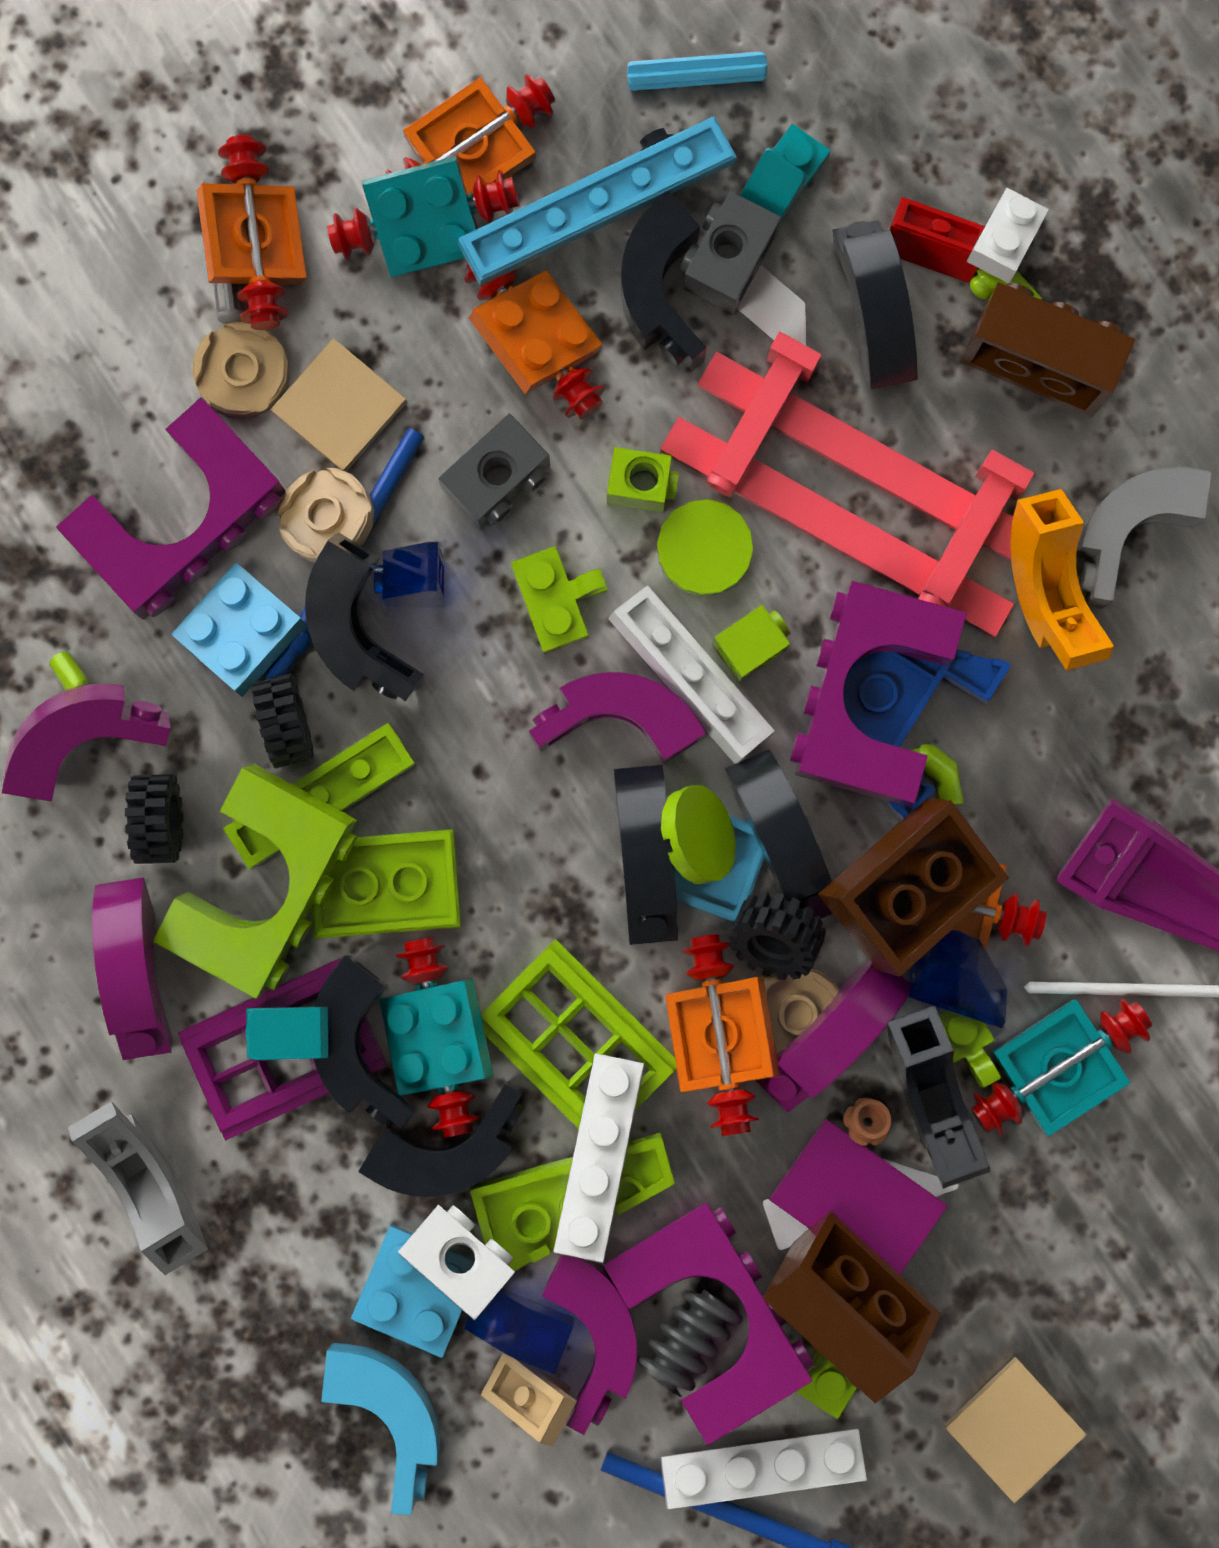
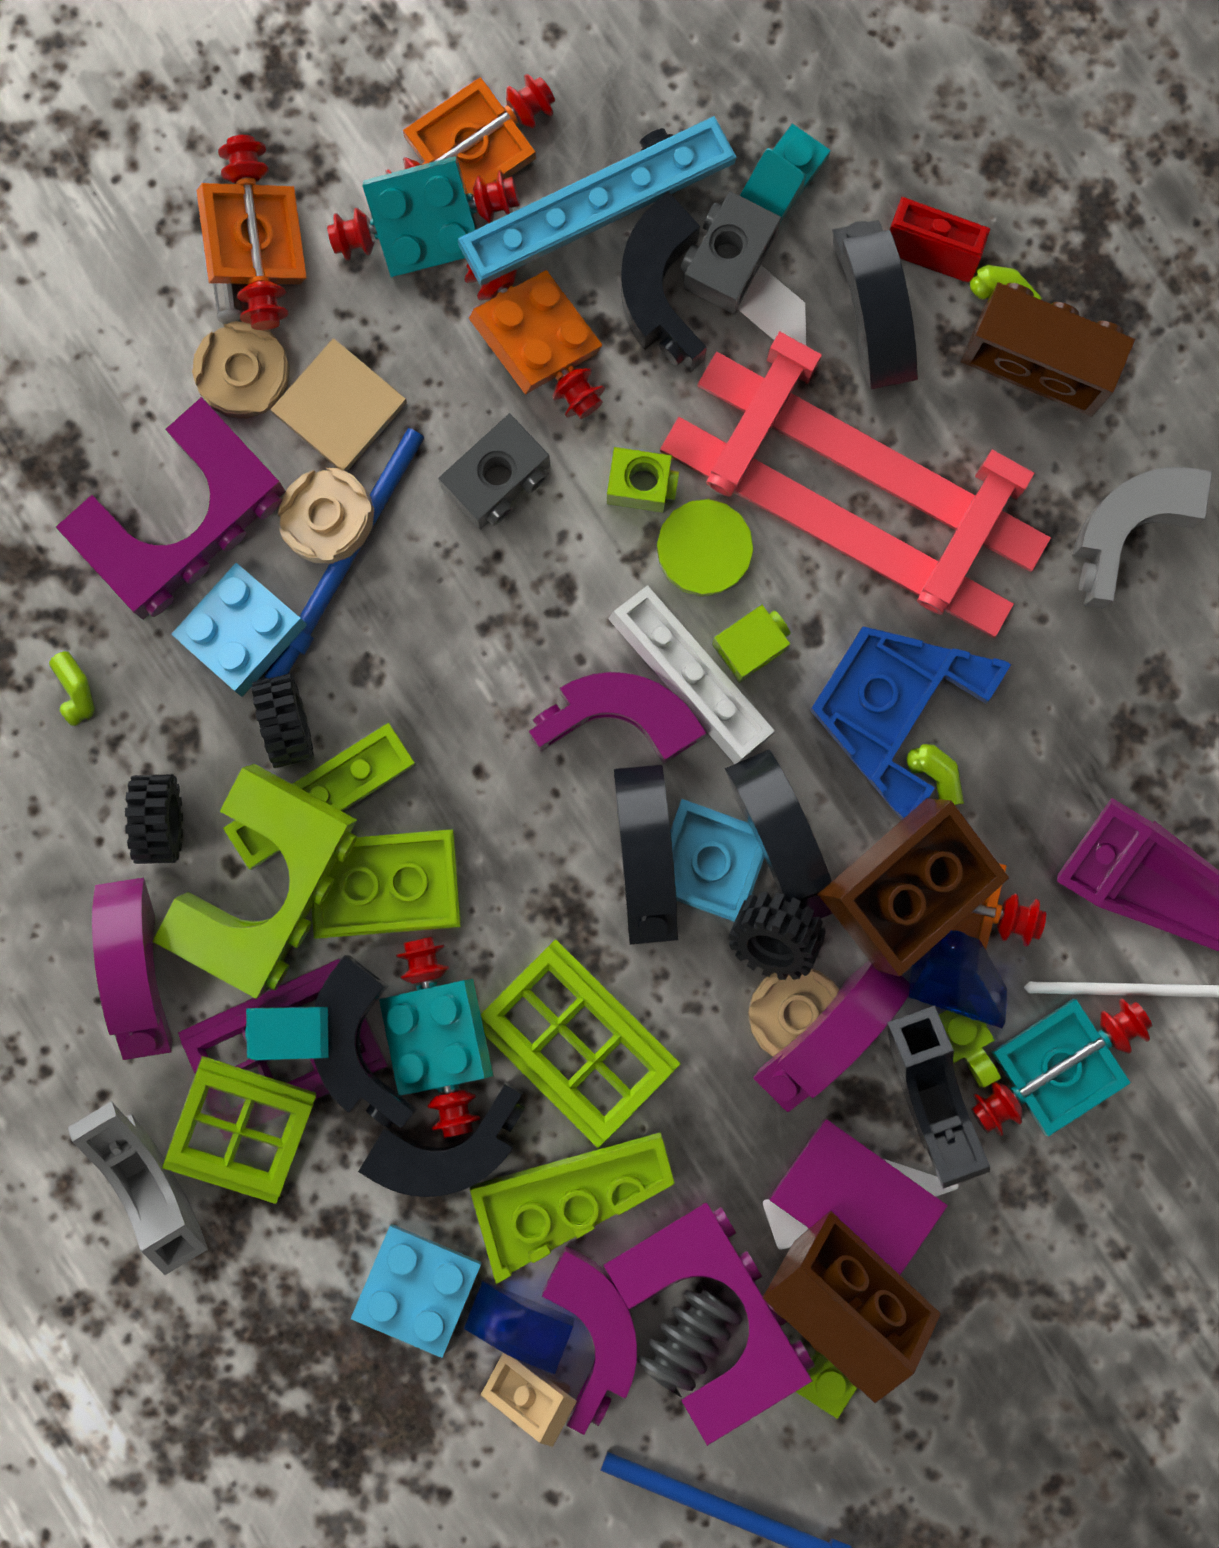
magenta arch [2,684,170,802] -> none
black arch [305,532,424,701] -> none
medium azure arch [321,1343,441,1516] -> none
clear blue slope [374,542,445,608] -> none
white brick [398,1205,515,1321] -> none
lime plate [510,545,608,655] -> none
white plate [554,1053,644,1263] -> none
medium azure axle [627,51,767,91] -> none
white plate [660,1429,867,1509] -> none
lime tile [661,785,736,885] -> none
orange plate [665,934,780,1137] -> none
magenta arch [790,581,967,807] -> none
nougat plate [844,1098,891,1146] -> none
tan tile [943,1357,1087,1504] -> none
white plate [967,187,1049,283] -> none
light orange arch [1010,489,1114,671] -> none
none -> lime piece [162,1056,316,1204]

